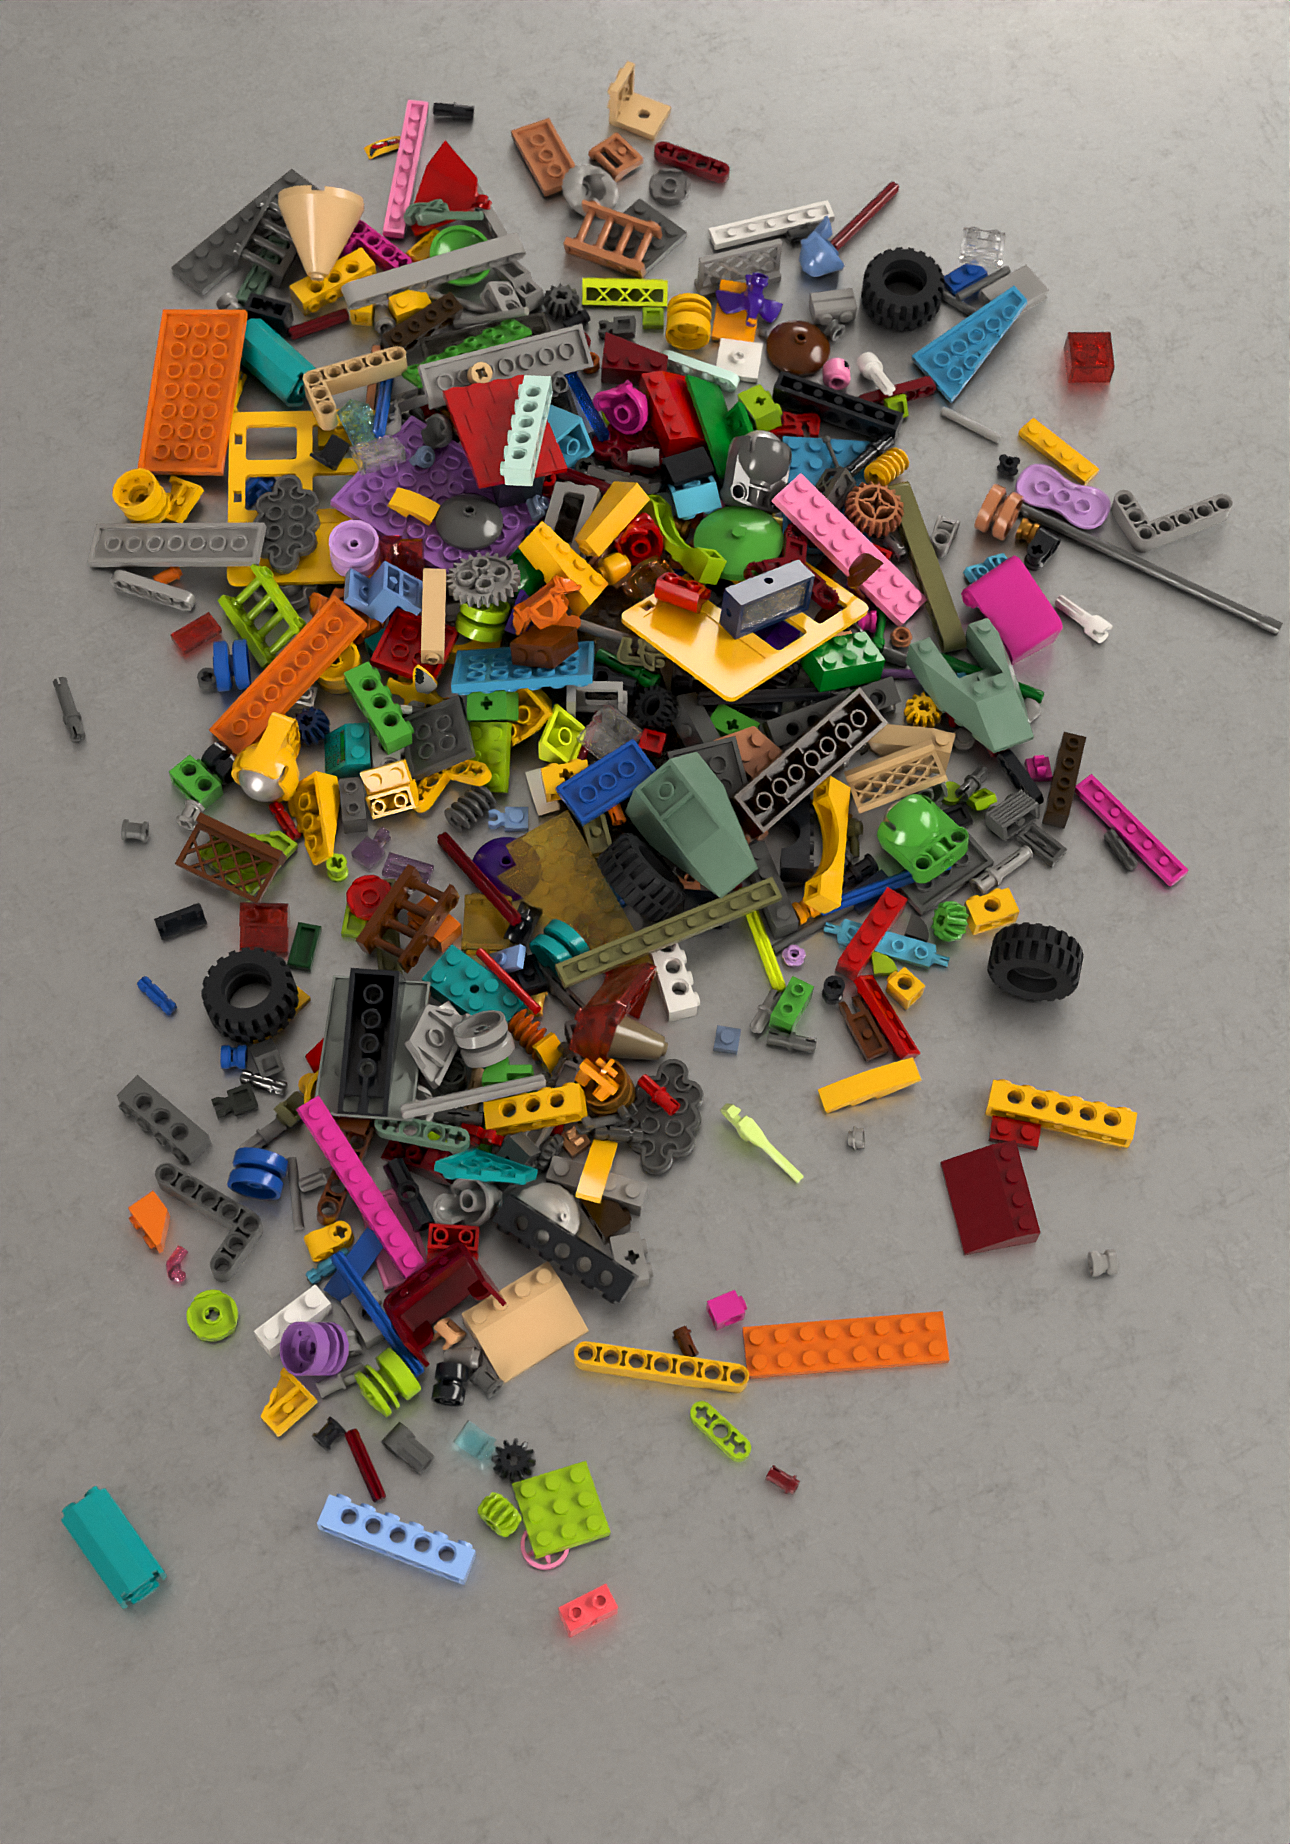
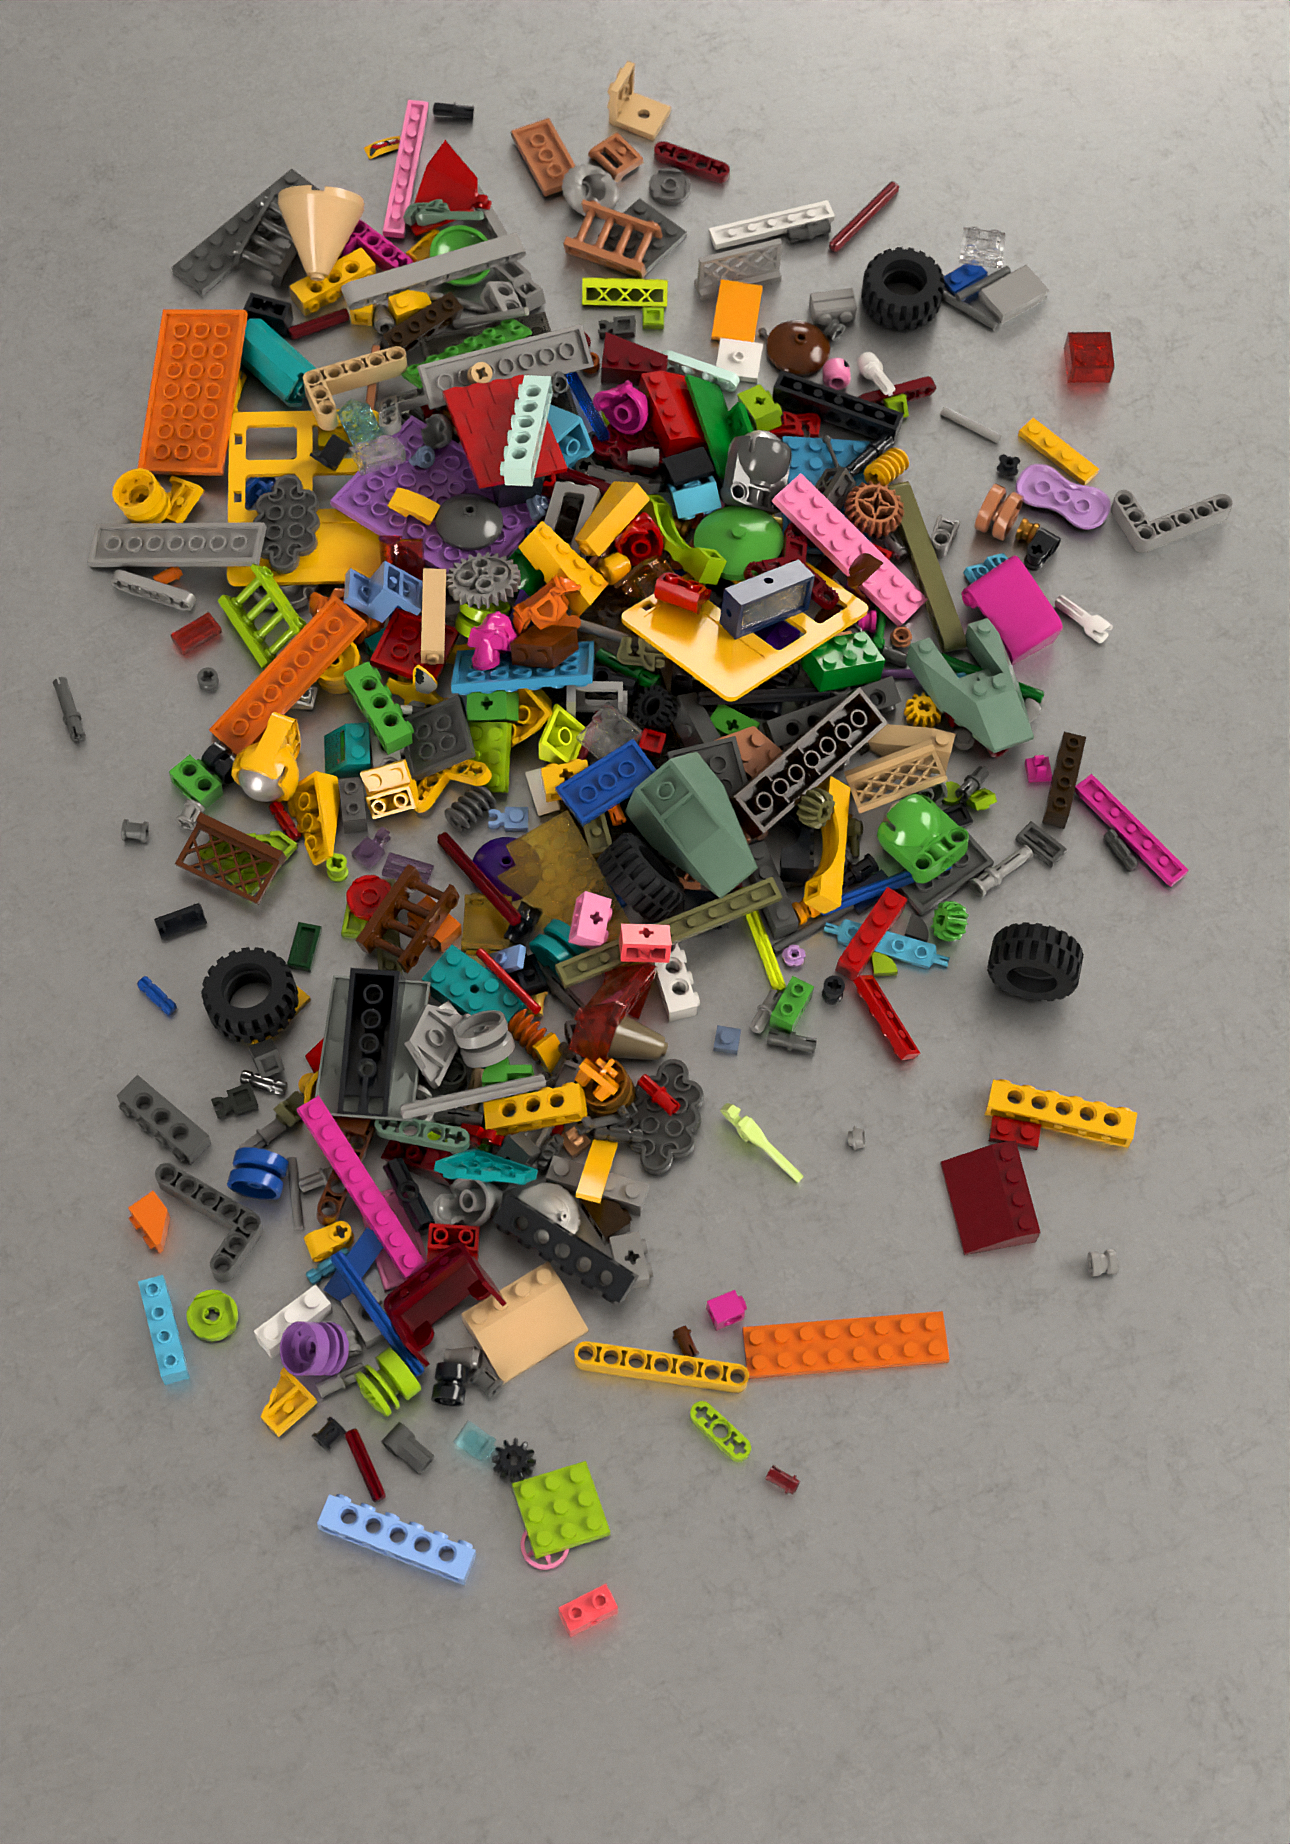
teal brick [61,1486,167,1609] -> none
clear pink arm [166,1245,188,1283] -> none
blue wheel [213,639,251,692] -> none
light grey wheel [216,293,243,310] -> none
blue wheel [220,1045,248,1069] -> none
sand green tile [236,235,290,306] -> none
clear red brick [239,902,290,952] -> none
dark blue gear [295,706,331,747] -> none
lavender wheel [329,520,380,577] -> none
blue axle [372,378,394,438] -> none
light nougat tile [432,1317,467,1350] -> none
lime gear [477,1492,522,1537] -> none
dark grey gear [543,283,580,320] -> none
black pin [562,309,591,328] -> none
yellow wheel [665,293,712,350] -> none
dark purple animal [715,272,783,327] -> none
medium blue head [799,215,845,277] -> none
yellow slope [818,1057,922,1113] -> none
reddish brown hinge [838,995,889,1062] -> none
yellow brick [886,967,925,1010] -> none
dark azure wing [912,286,1027,404] -> none
yellow brick [964,887,1020,935] -> none
dark grey brick [985,789,1040,841] -> none
black beam [997,749,1044,805] -> none
dark grey piece [1004,494,1283,635] -> none
none -> medium azure brick [138,1275,190,1385]
none -> dark pink head [467,611,517,670]
none -> bright pink brick [568,891,613,950]
none -> coral brick [619,924,672,963]
none -> olive gear [797,787,835,829]

